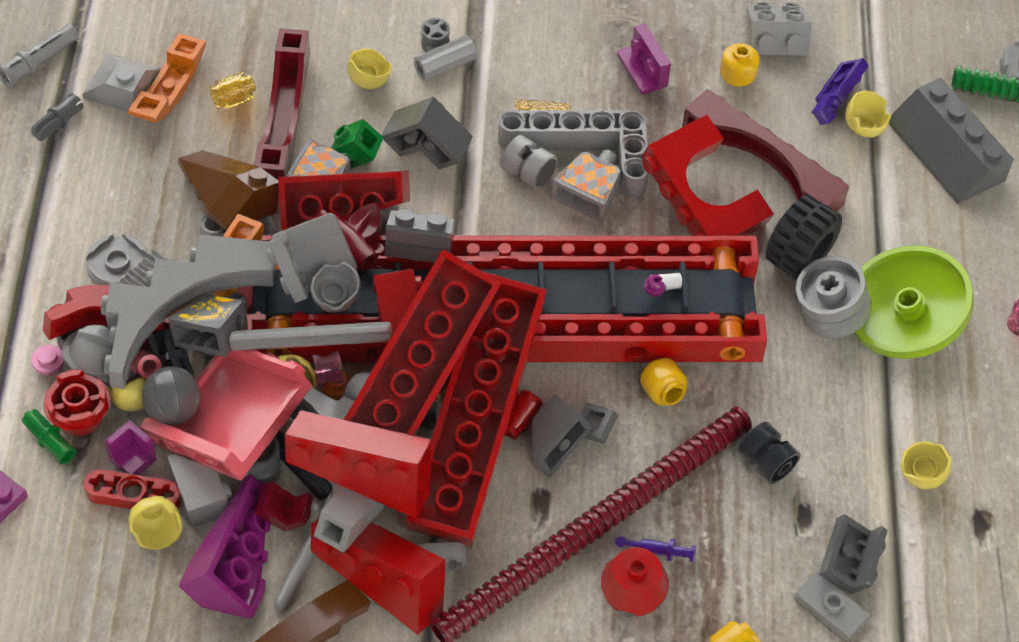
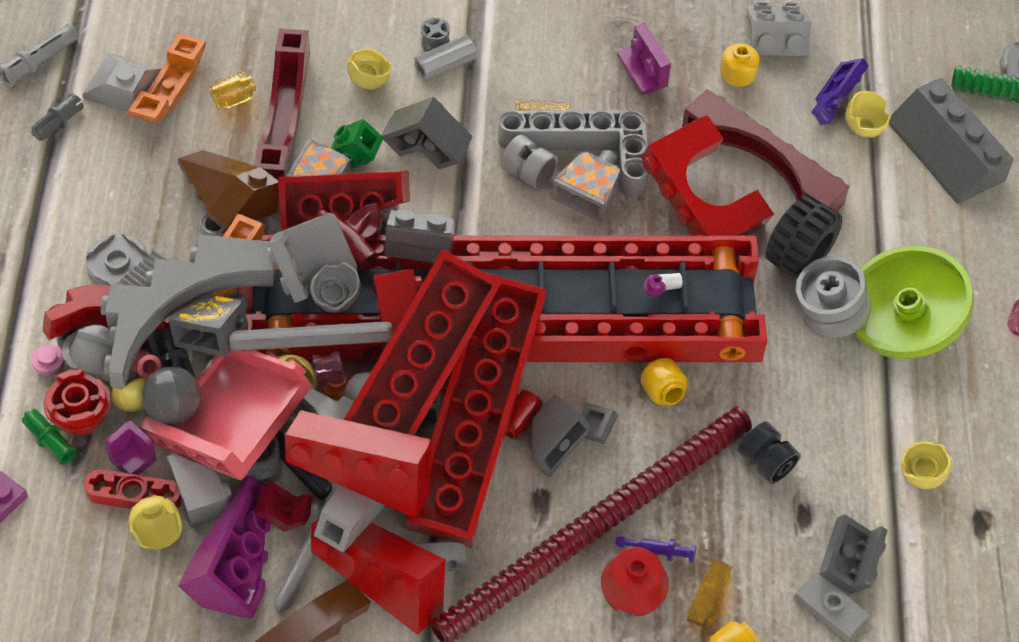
none -> clear yellow piece [687,558,734,629]

